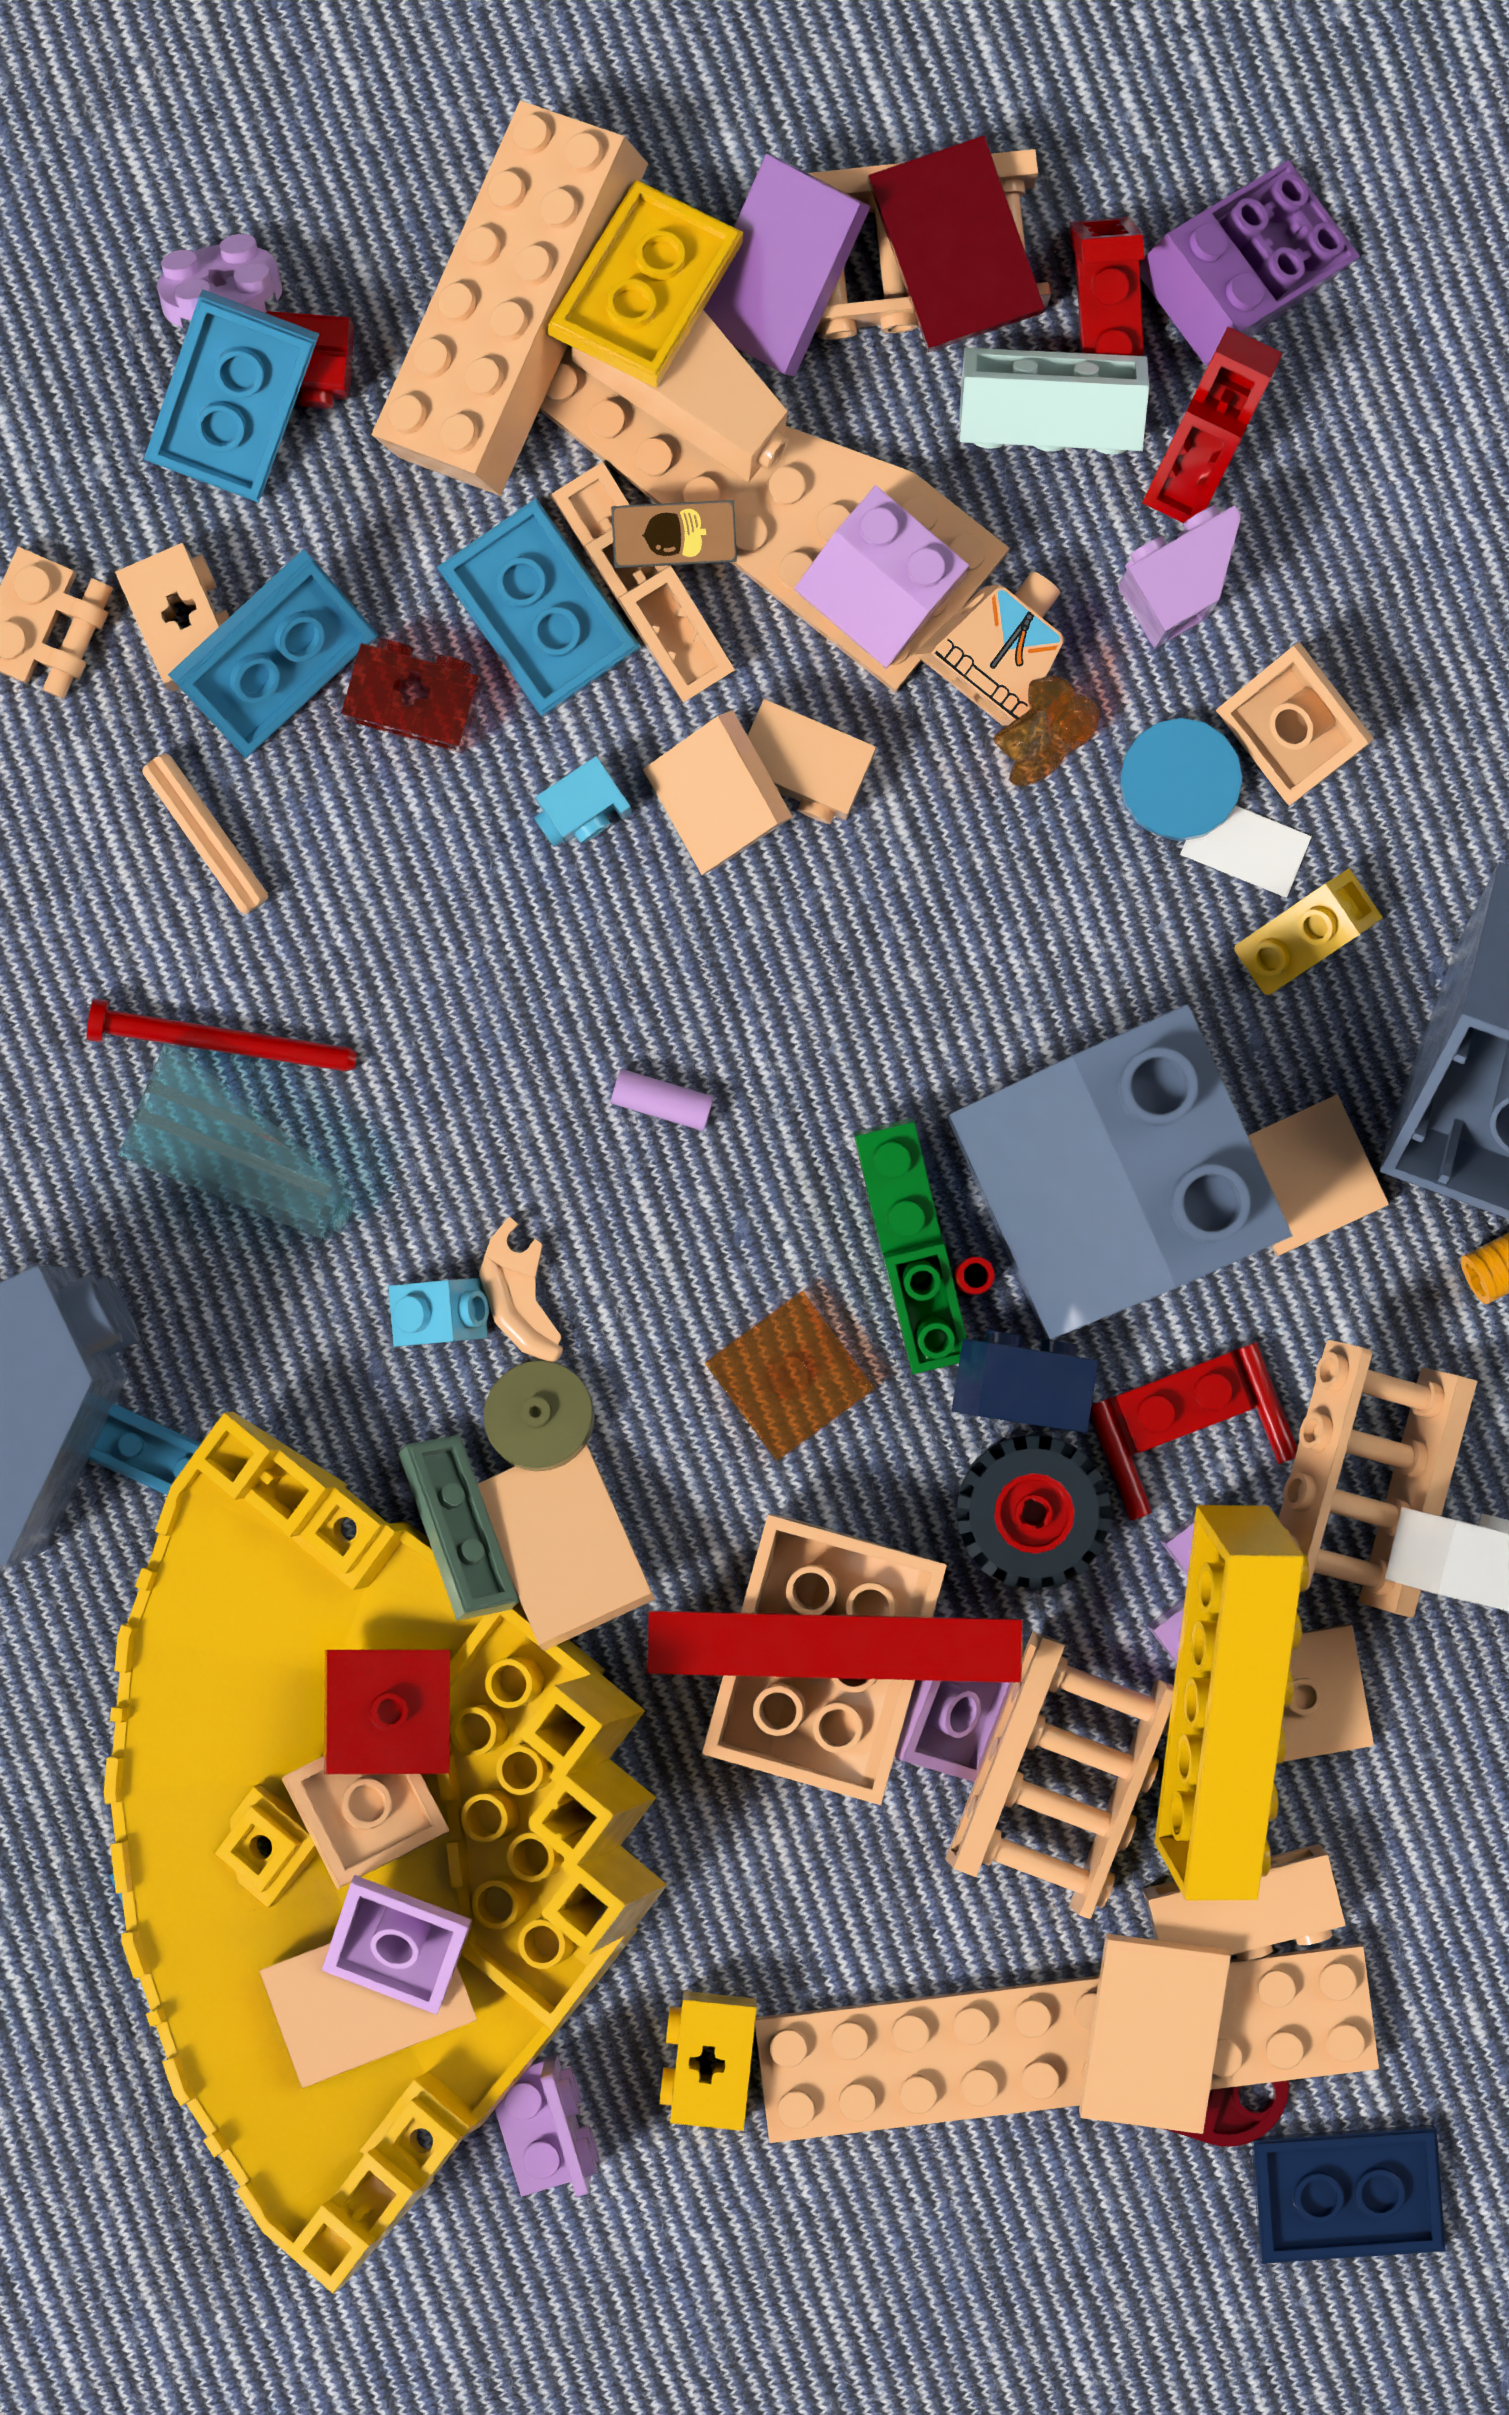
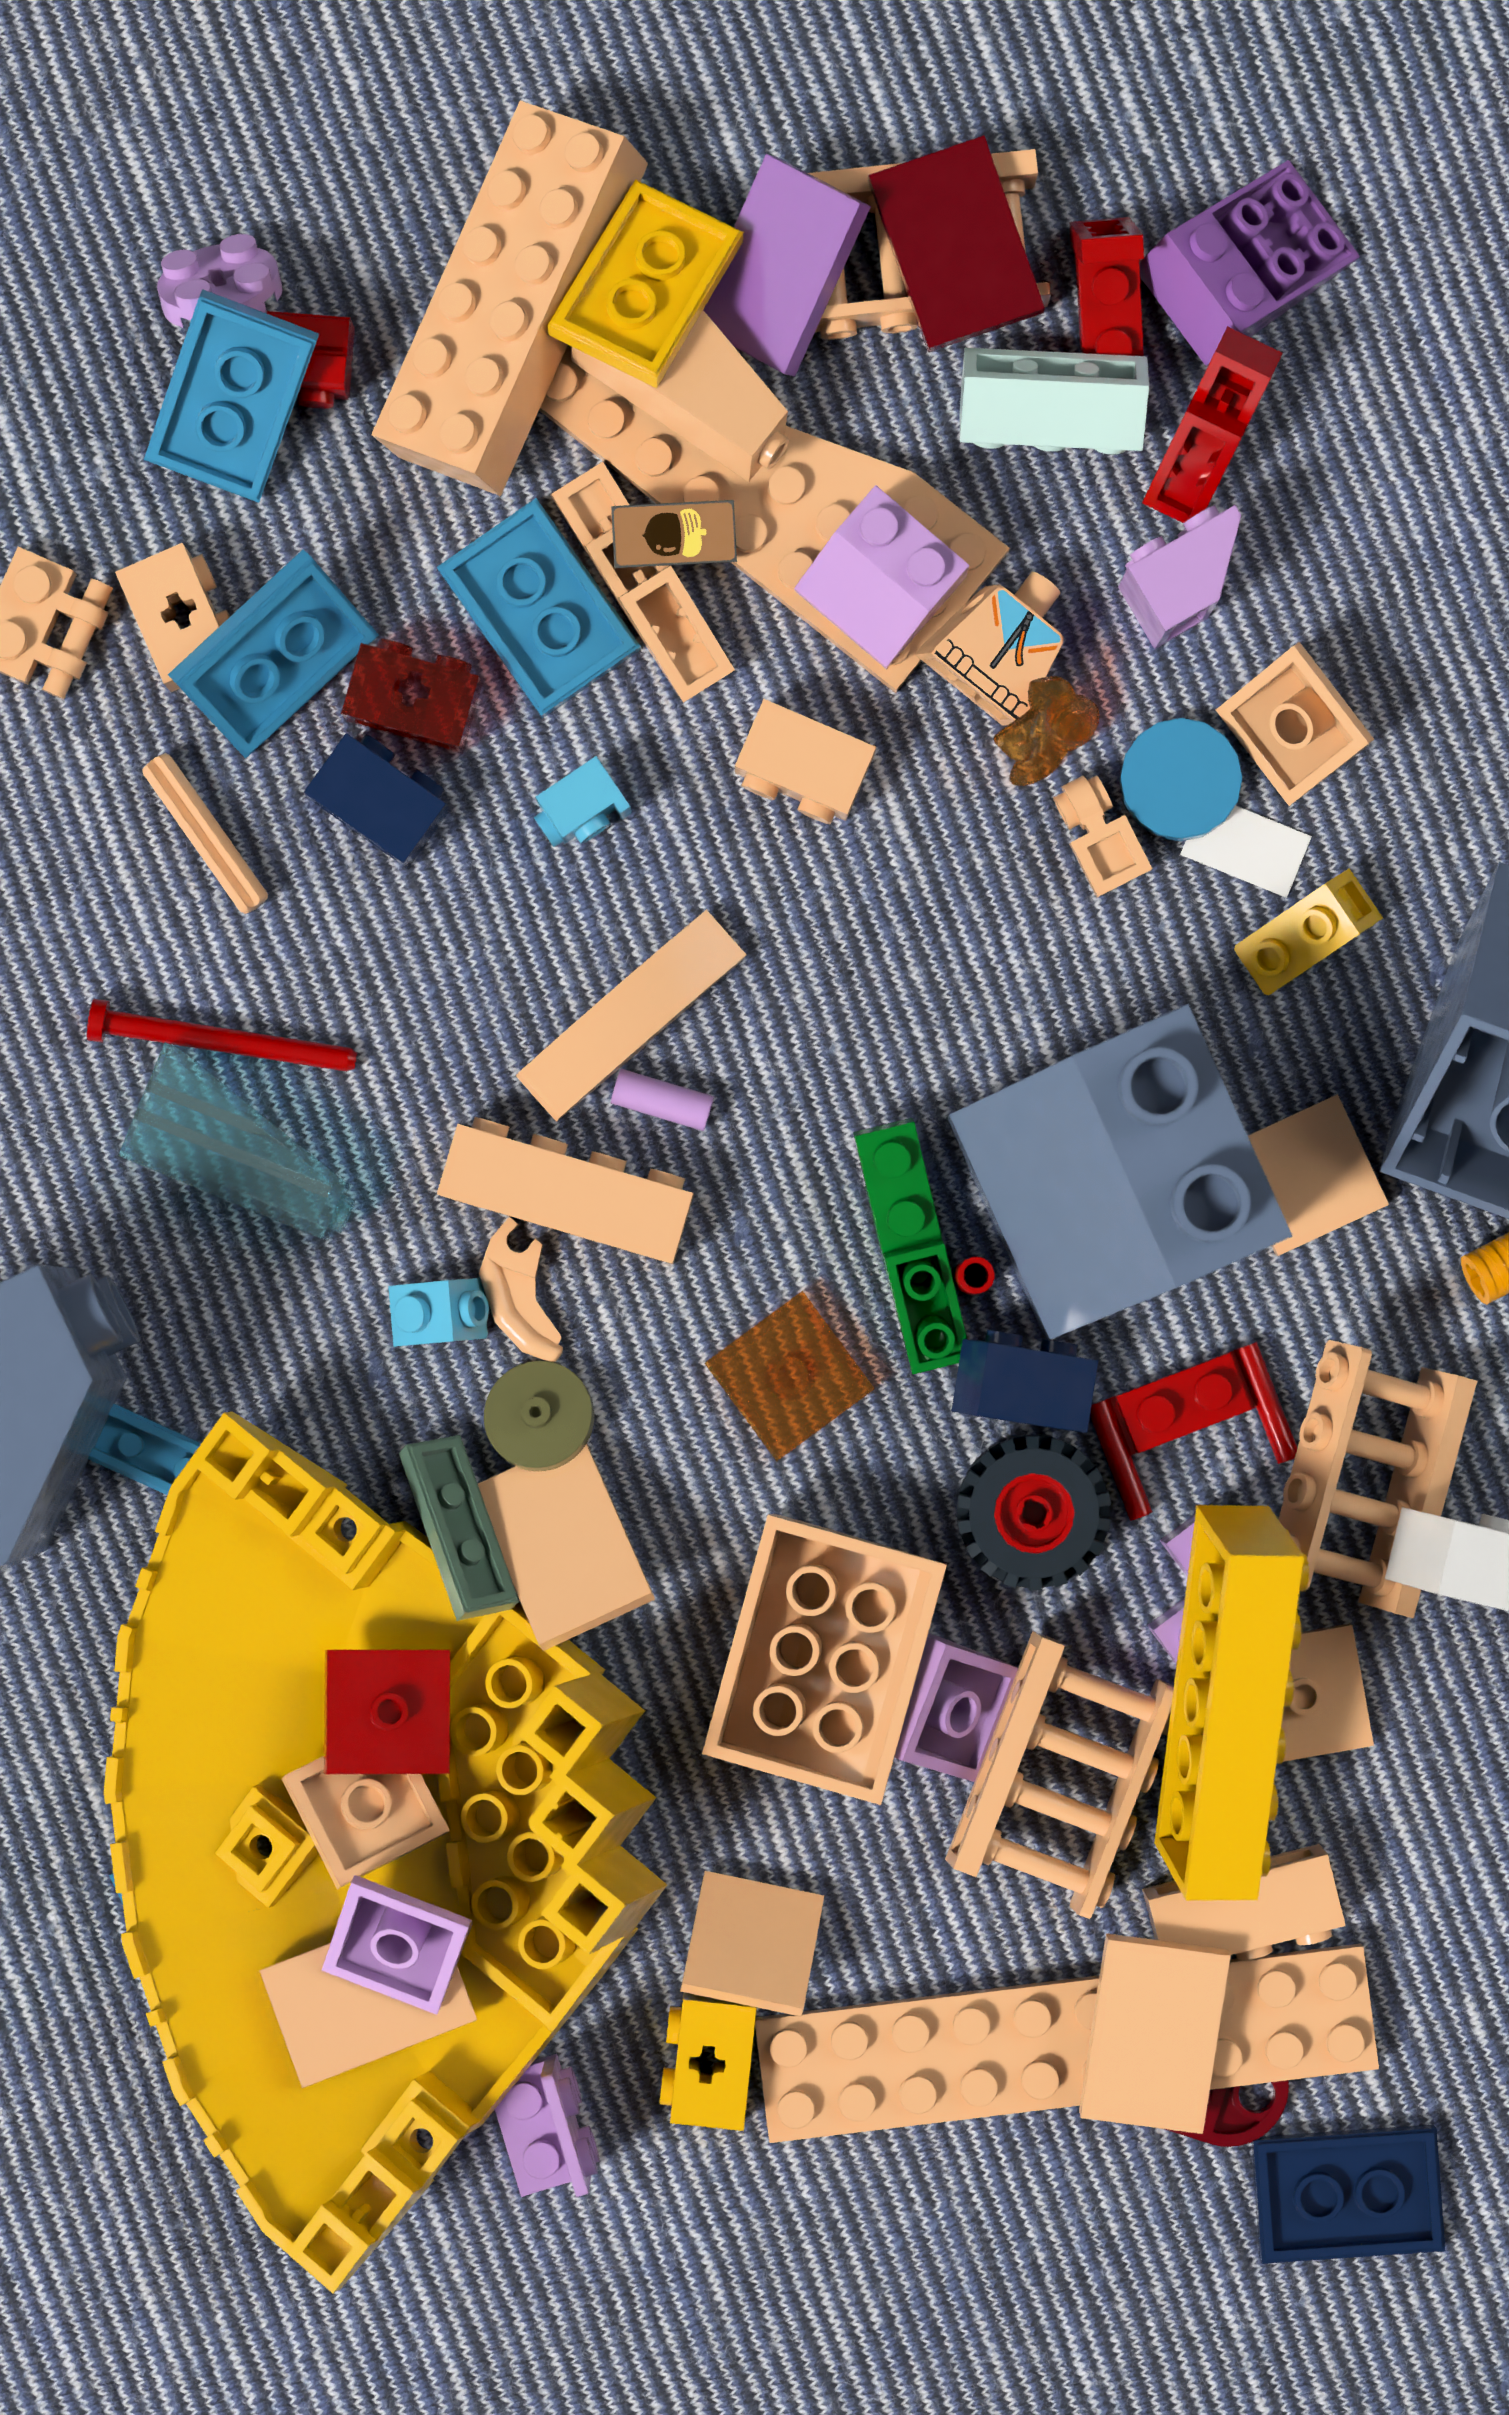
light nougat tile [643,710,793,875] -> none
red tile [647,1610,1023,1683] -> none
none -> dark blue brick [303,733,450,869]
none -> light nougat brick [437,1117,694,1265]
none -> light nougat slope [516,909,747,1122]
none -> light nougat tile [680,1871,824,2017]
none -> light nougat plate [1053,775,1152,898]

